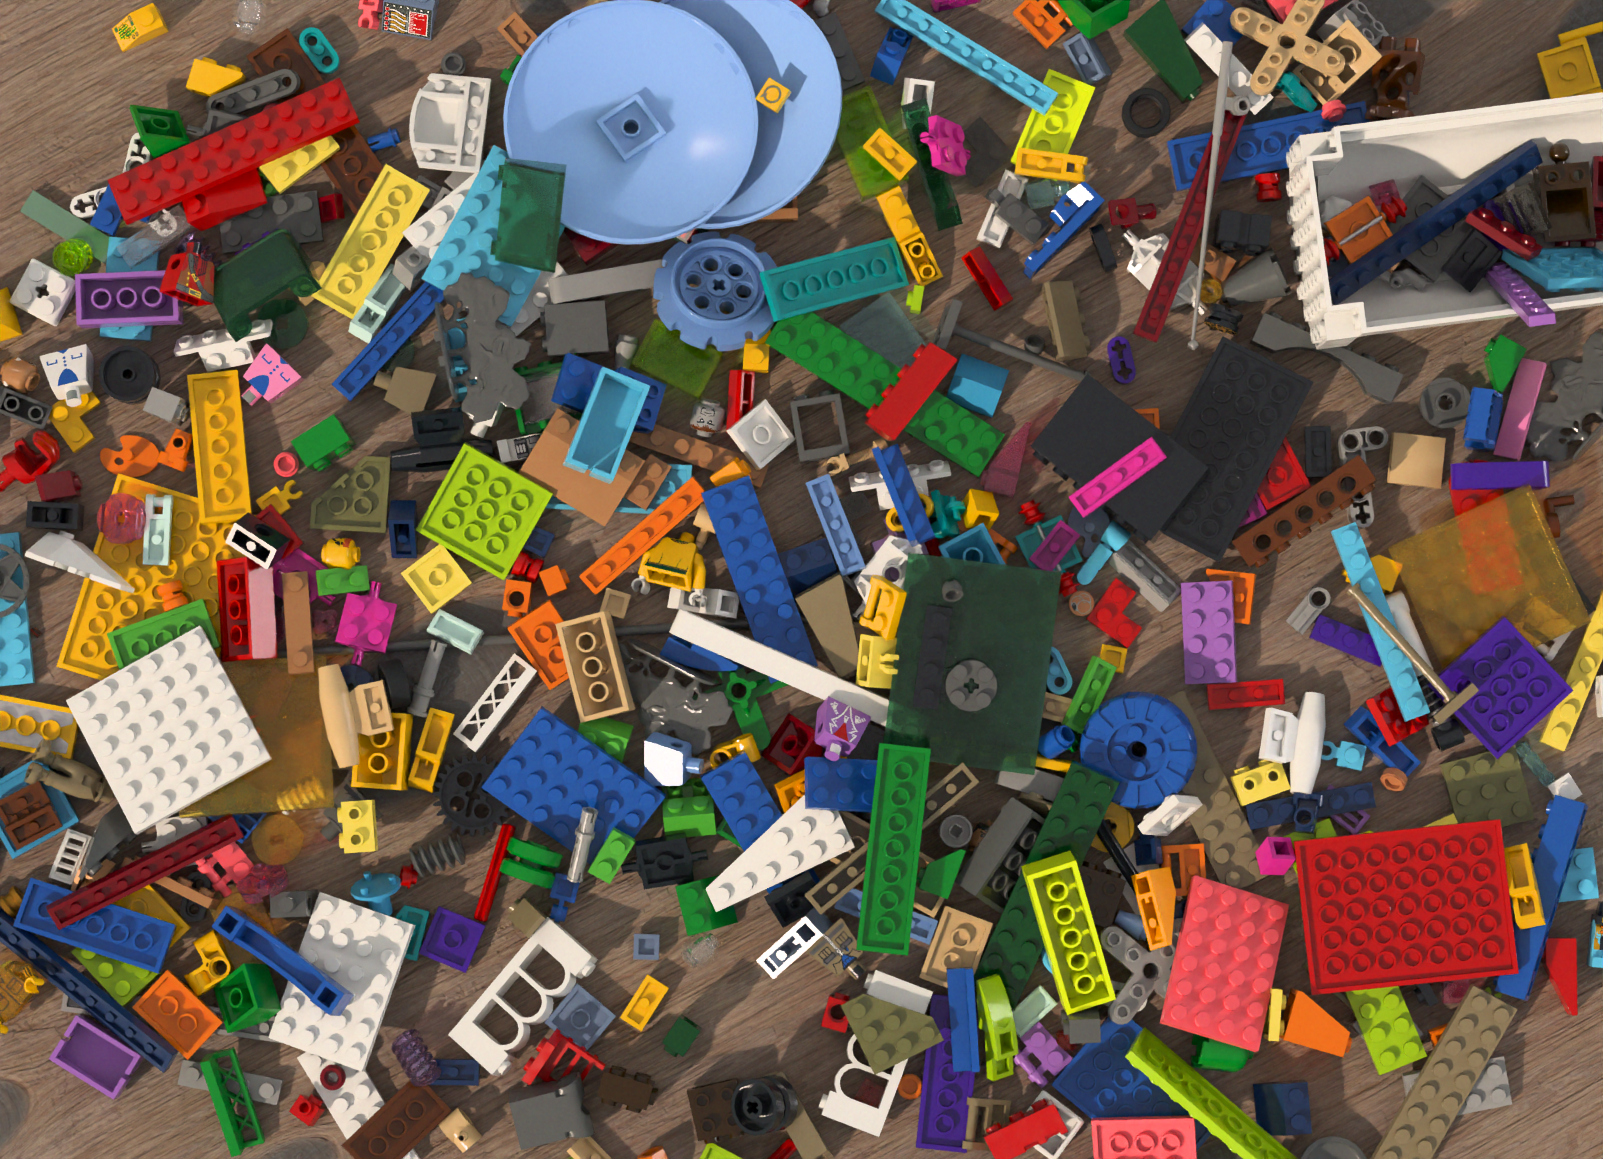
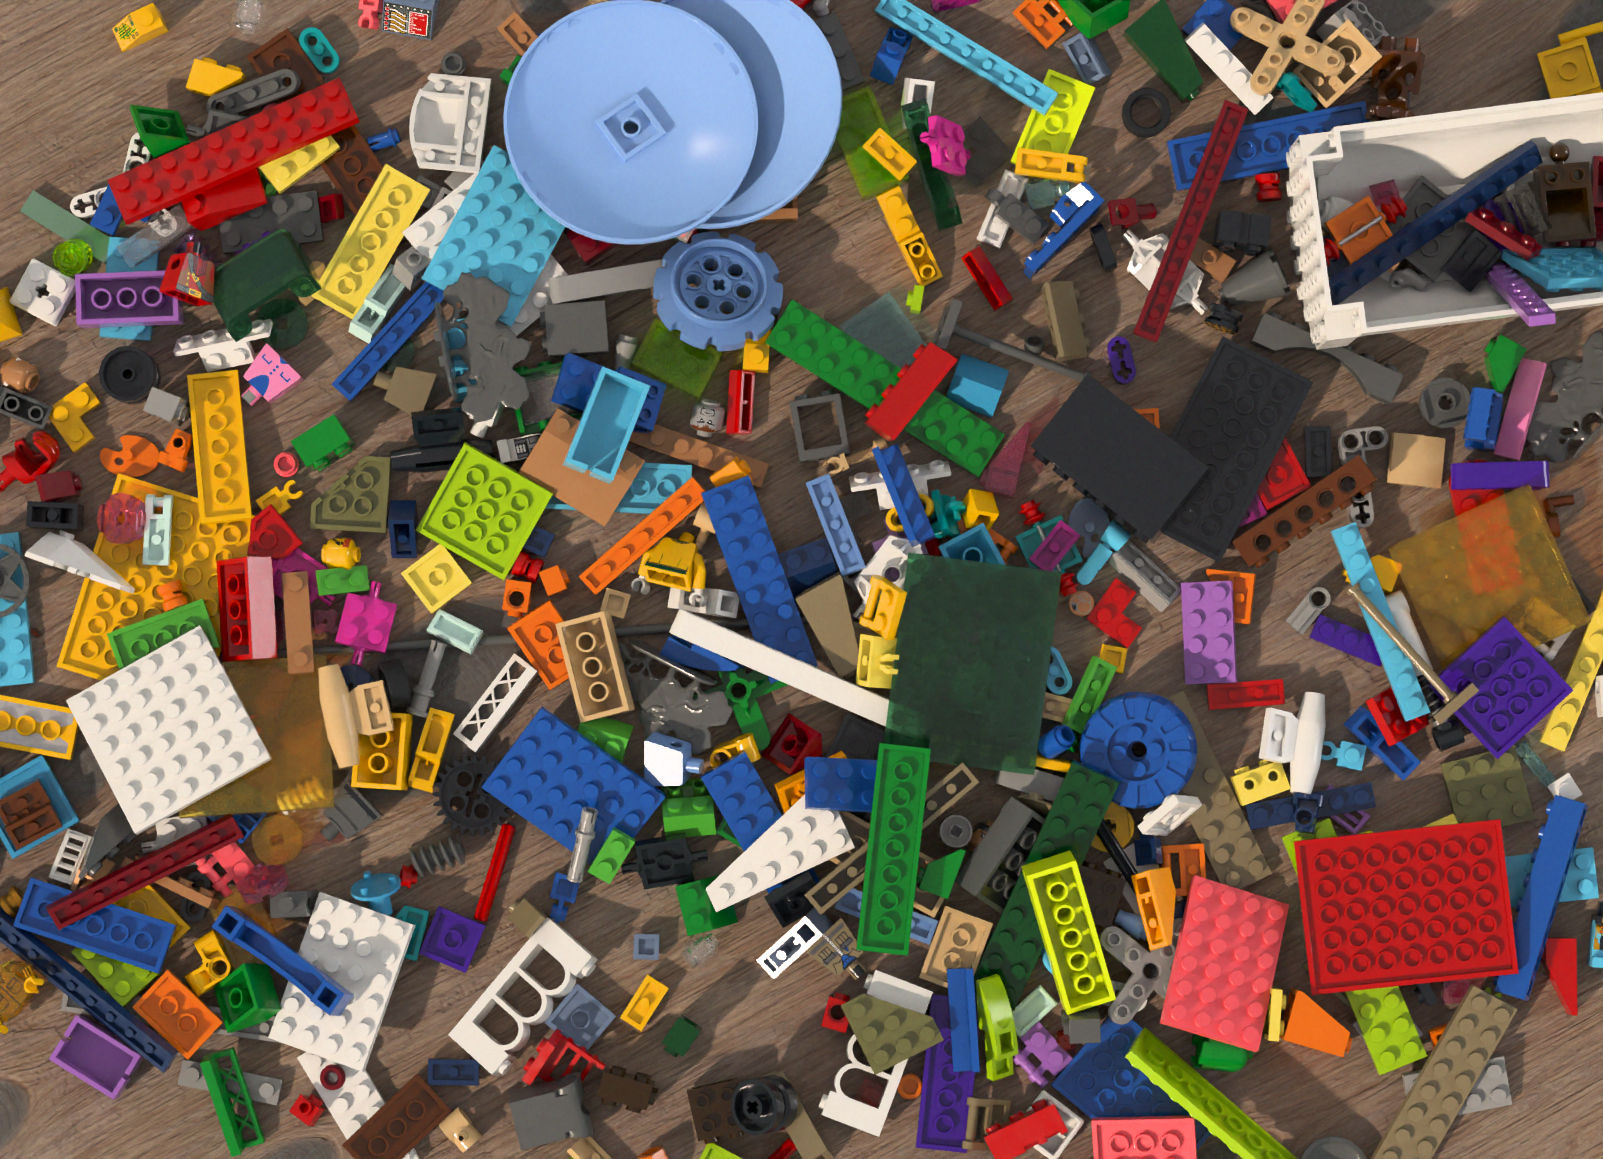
dark tan piece [24,739,114,804] -> none
white torso [40,344,94,407] -> none
black brick [226,512,291,570] -> none
light yellow brick [337,800,378,853] -> none
clear purple piece [391,1029,441,1087] -> none
clear green windscreen [490,158,567,273] -> none
green wheel [499,837,563,889] -> none
medium nougat plate [624,454,672,511] -> none
white plate [726,399,795,471] -> none
yellow tile [755,78,792,114] -> none
teal plate [759,237,909,322] -> none
medium lavender torso [814,696,871,761] -> none
black plate [912,604,952,710] -> none
dark grey hinge [942,579,963,602] -> none
dark grey plate [946,659,997,711] -> none
dark pink tile [1069,437,1167,518] -> none
light grey piece [1188,41,1250,350] -> none
clear yellow plate [1200,278,1223,304] -> none
dark blue slope [1253,1080,1312,1136] -> none
dark pink brick [1255,837,1296,875] -> none
coral plate [1321,100,1347,122] -> none
nougat tile [1380,767,1408,792] -> none
yellow slope [1504,843,1546,930] -> none

